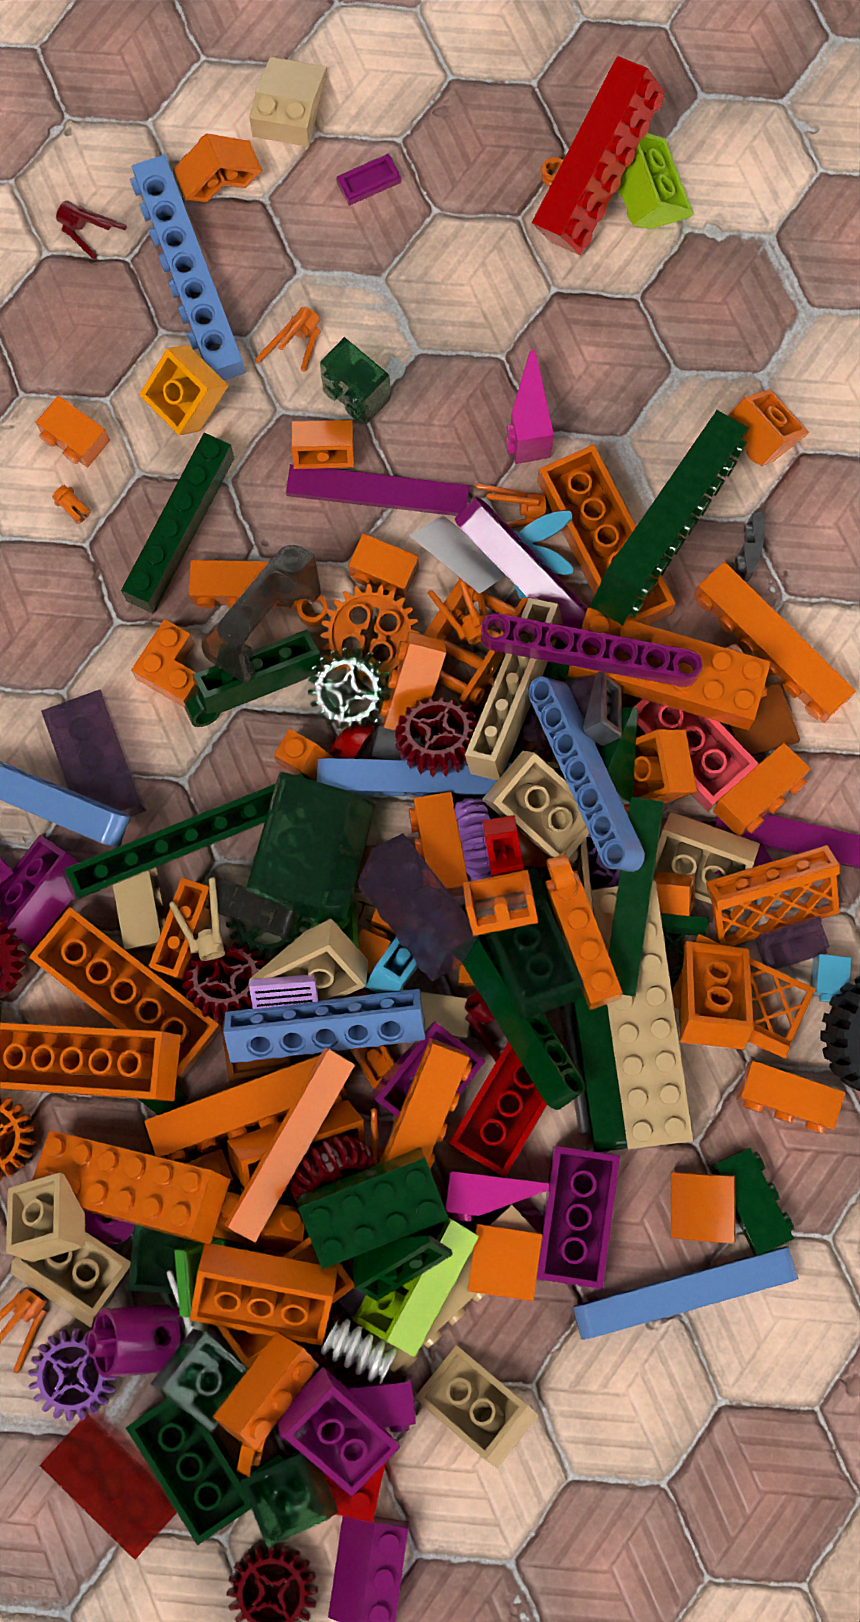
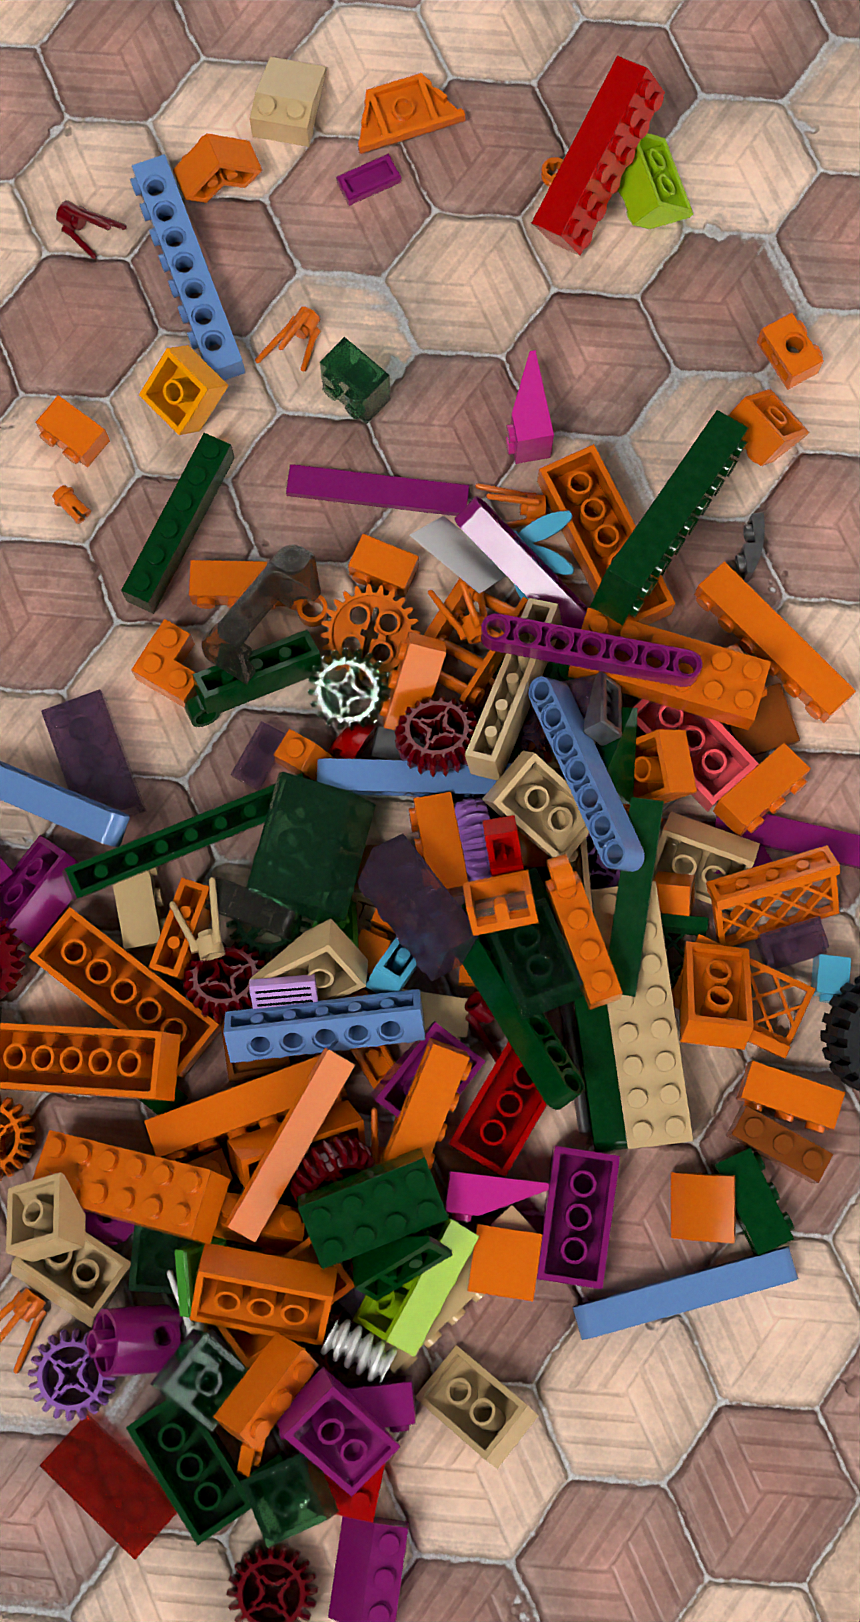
orange brick [292,420,354,469] -> none
none -> clear purple plate [231,721,286,791]
none -> orange wing [358,73,466,154]
none -> dark orange brick [726,1106,834,1183]
none -> orange brick [757,313,823,390]

